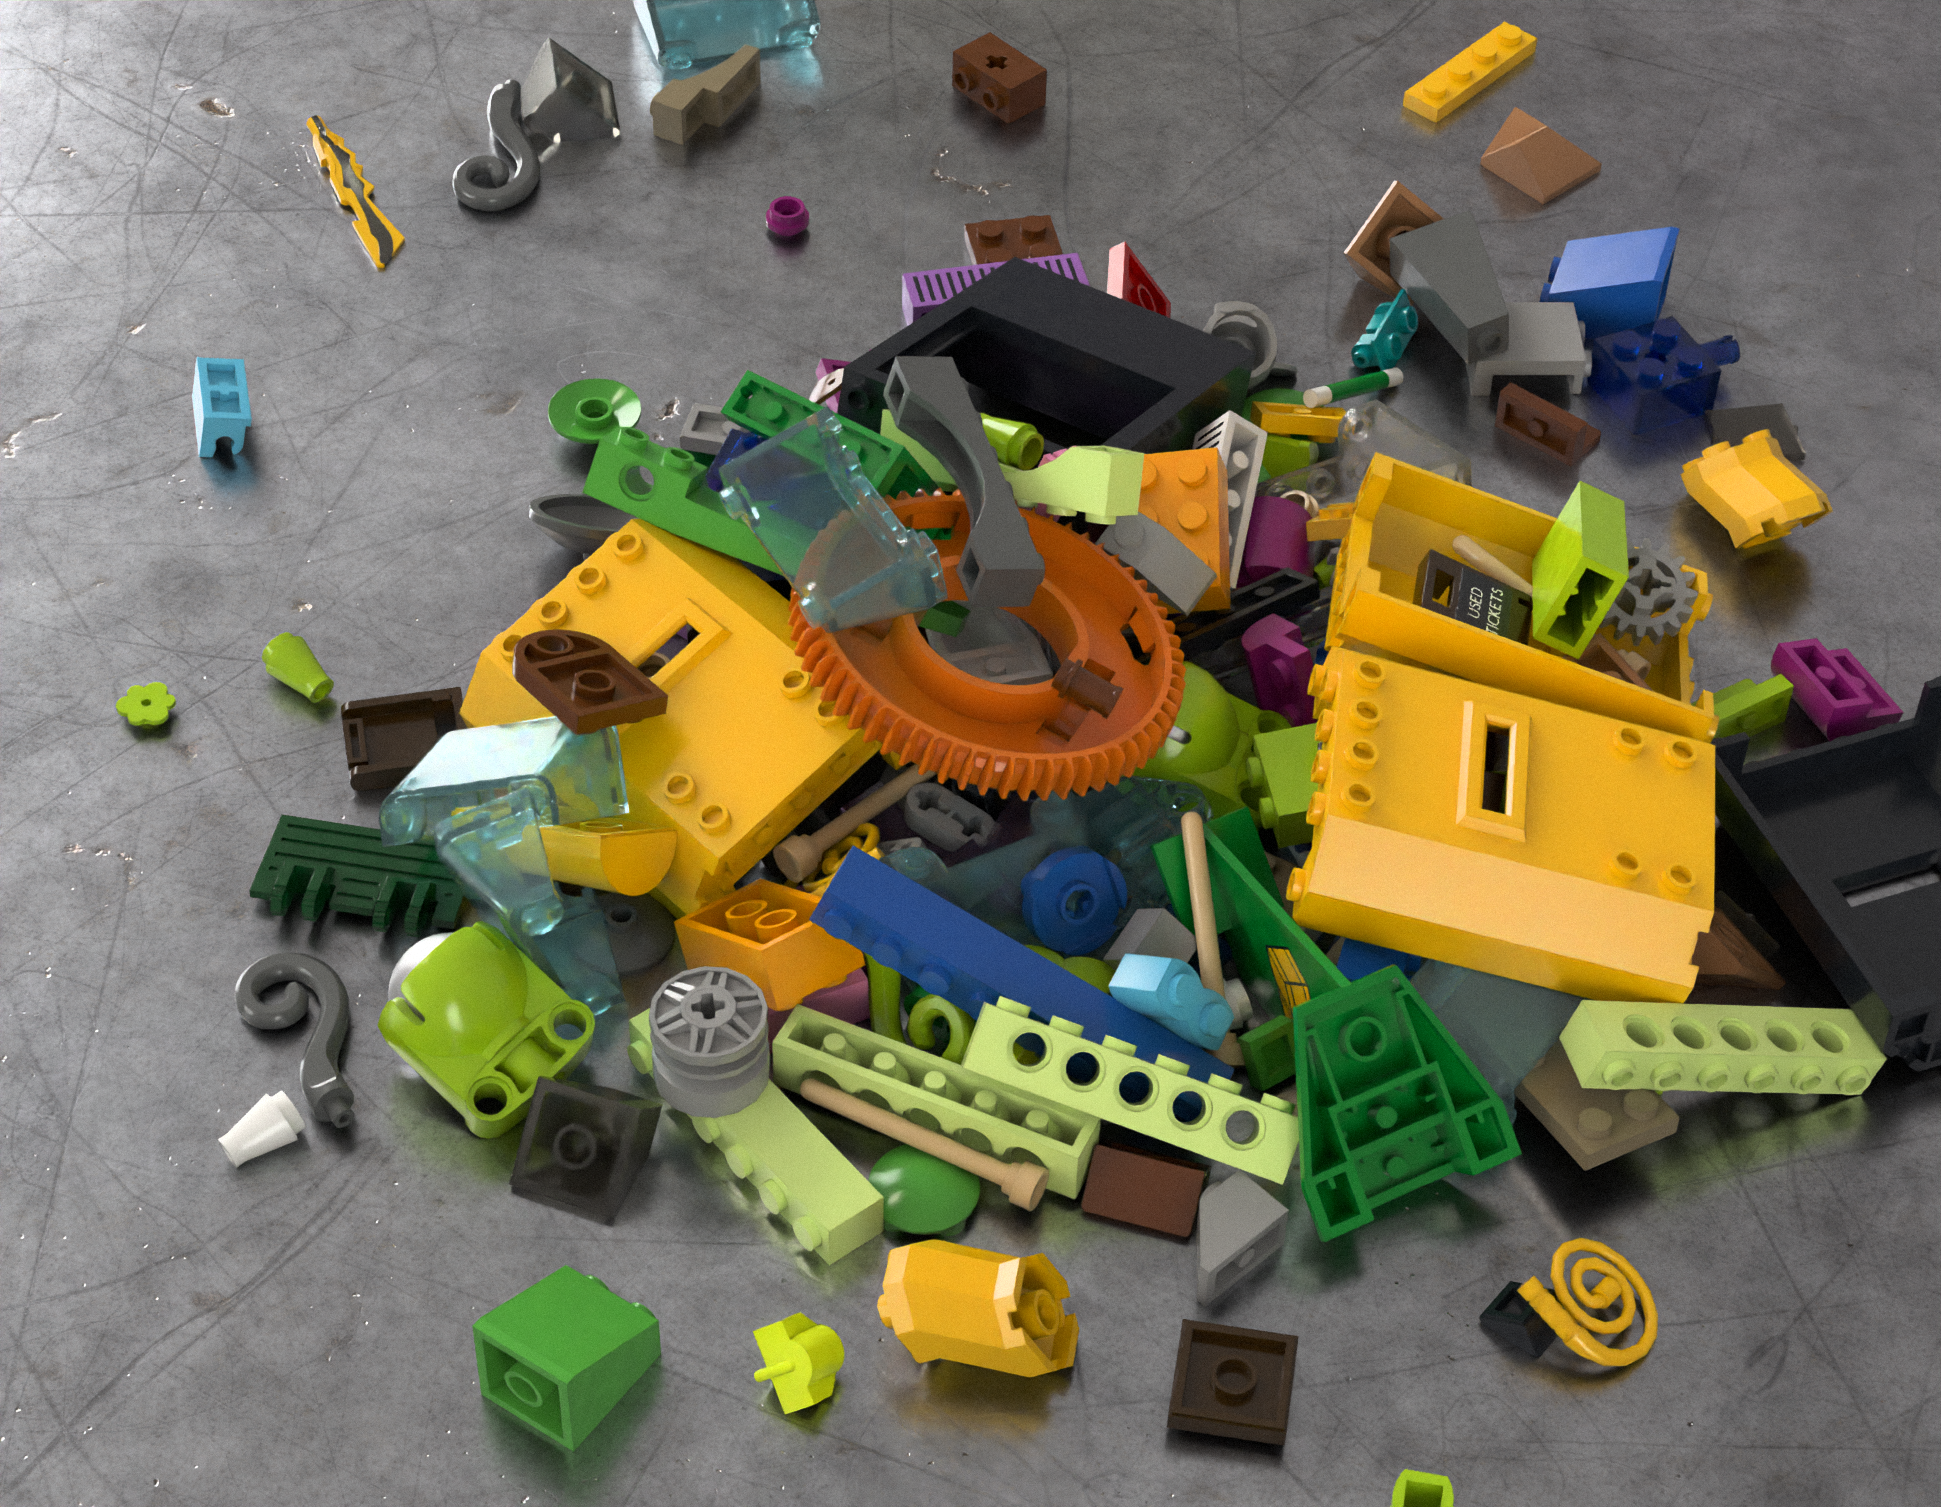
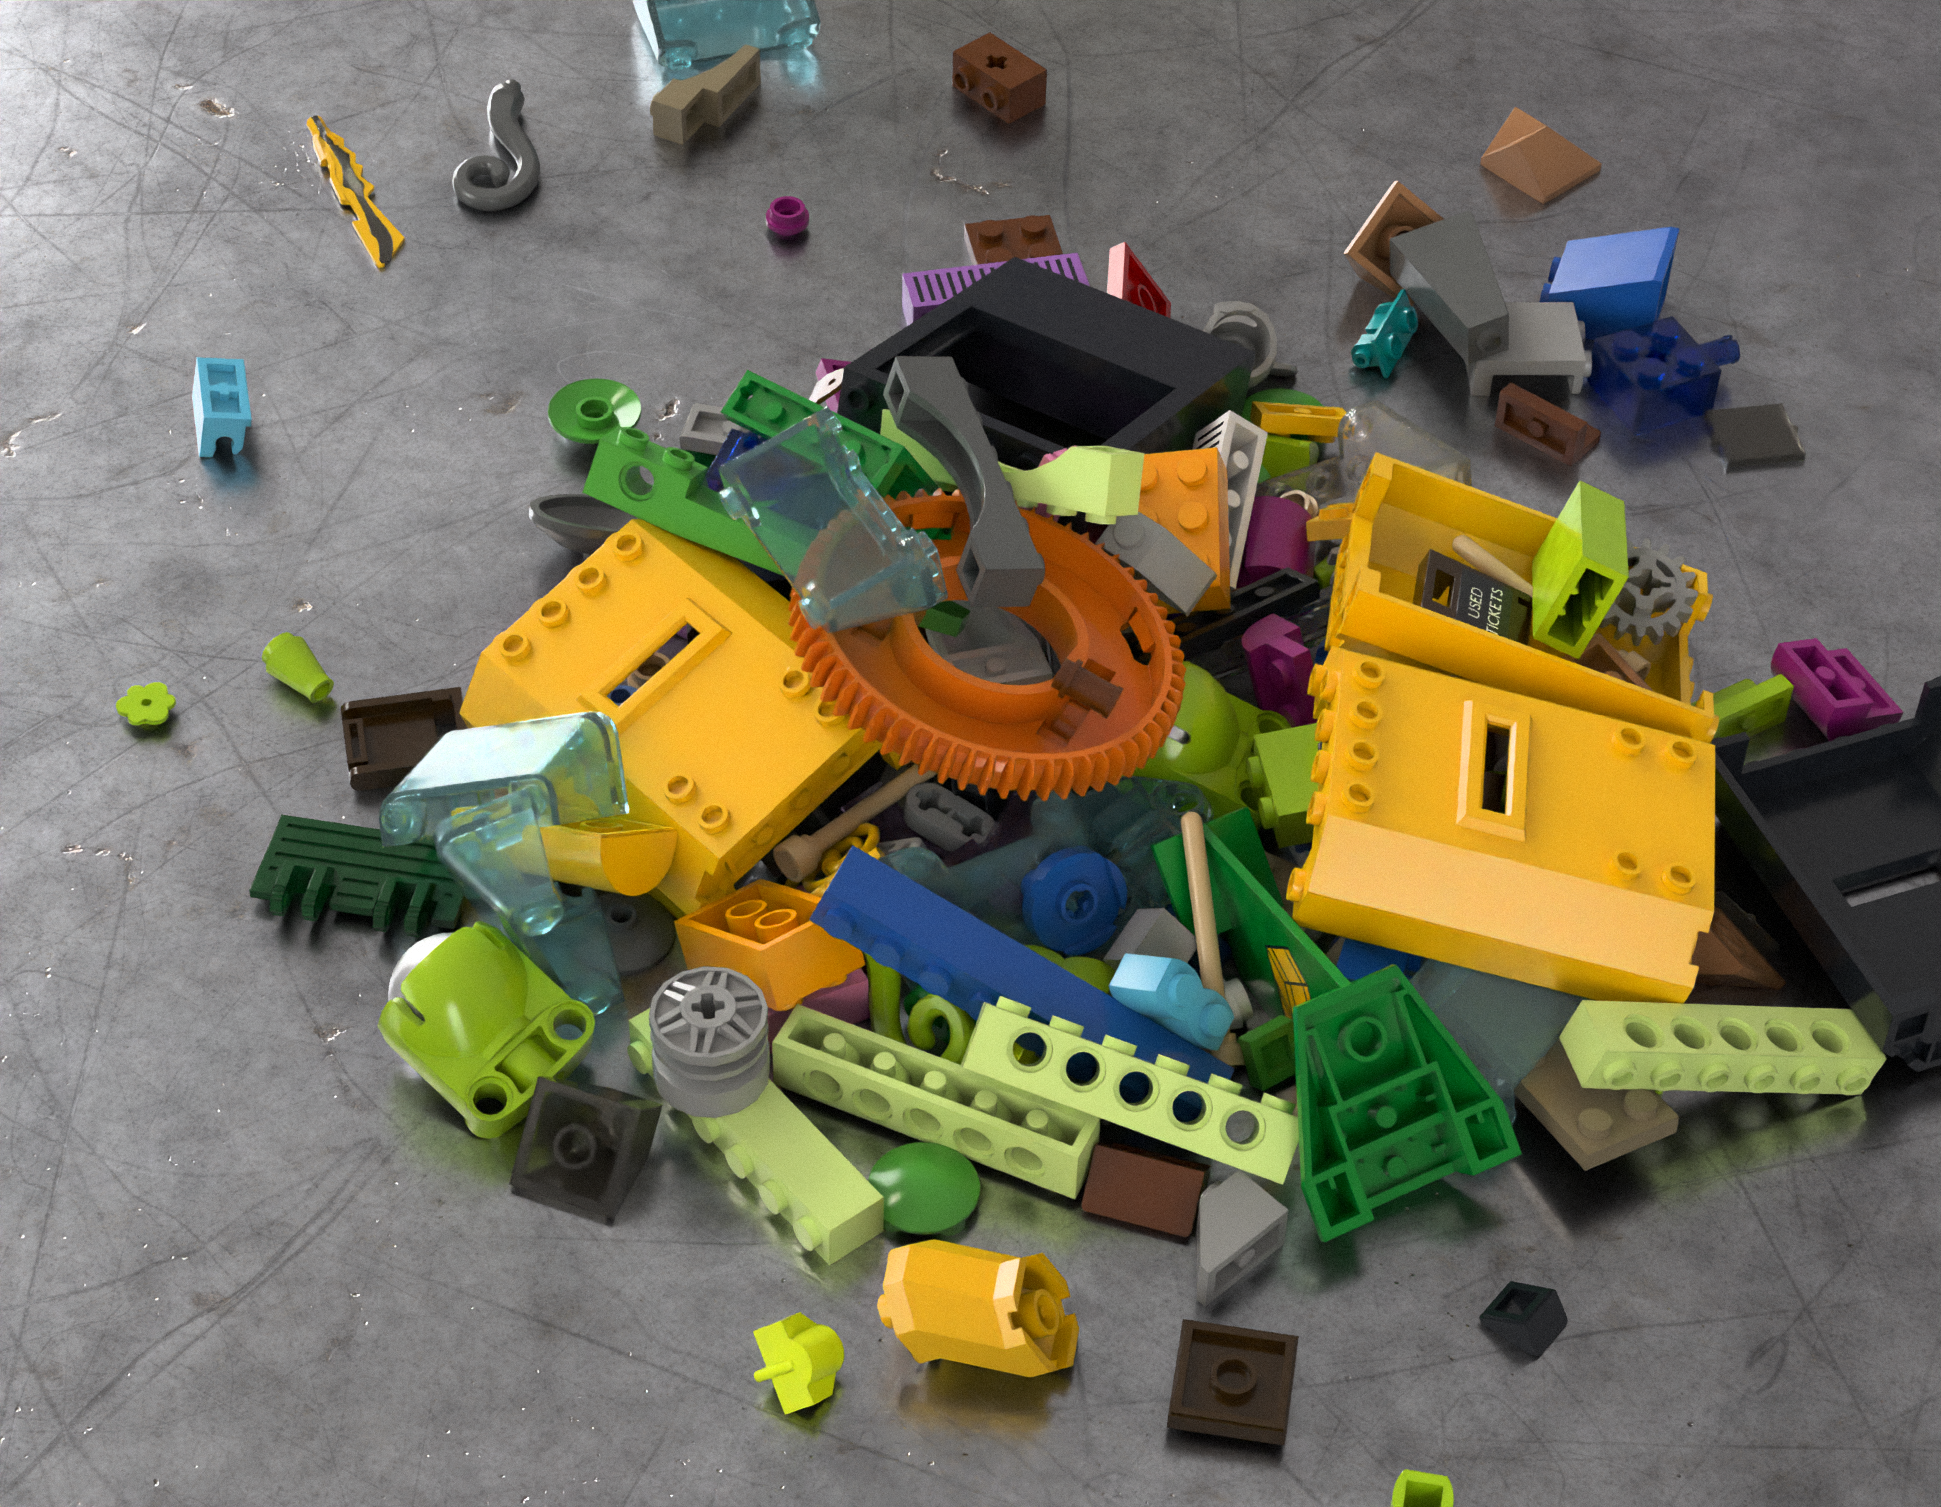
white cone [218,1091,306,1168] -> none
dark grey plant [235,952,354,1128] -> none
bright green slope [472,1265,661,1452] -> none
reddish brown plate [512,629,668,735] -> none
clear smoke slope [519,38,620,143] -> none
tan piece [800,1078,1049,1211] -> none
lime cone [980,413,1044,471] -> none
bar [1303,367,1403,408] -> none
yellow plate [1403,22,1537,123] -> none
yellow piece [1517,1238,1658,1366] -> none
yellow brick [1681,429,1833,549] -> none

